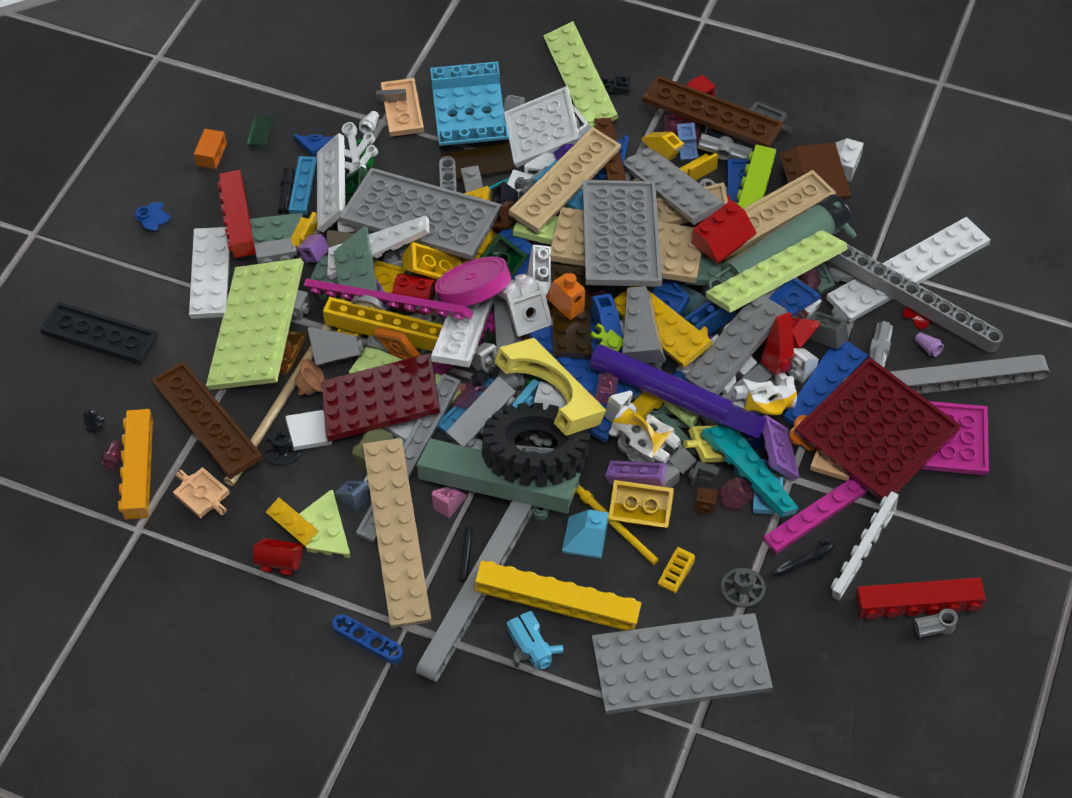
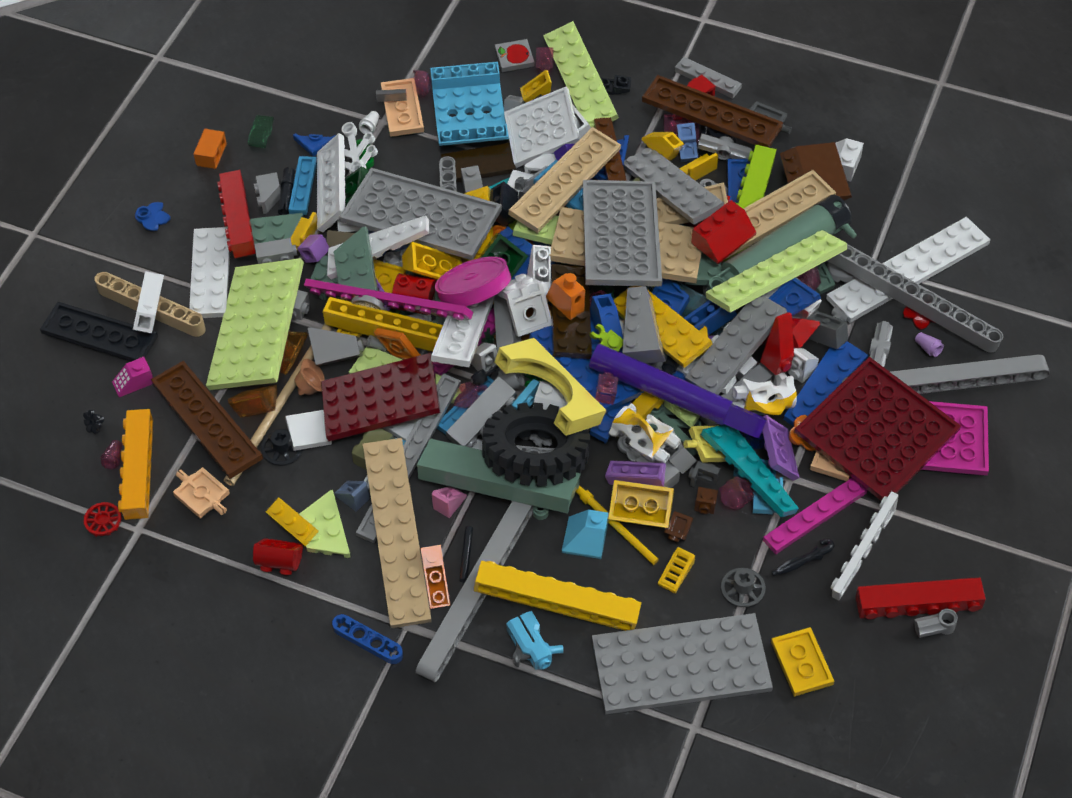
reddish brown bracket [492,201,515,230] -> none
white slope [605,391,633,423] -> none
none -> red wheel [84,502,122,537]
none -> tan beam [95,272,206,337]
none -> dark pink slope [112,357,153,397]
none -> white slope [133,271,164,333]
none -> clear orange slope [227,385,277,418]
none -> light grey slope [254,172,281,214]
none -> clear pink hair [413,70,432,96]
none -> slope [420,545,450,609]
none -> tile [495,39,535,72]
none -> yellow slope [520,70,552,103]
none -> clear pink brick [536,47,554,71]
none -> reddish brown bracket [664,511,694,543]
none -> light grey plate [675,57,742,99]
none -> yellow plate [771,627,834,697]

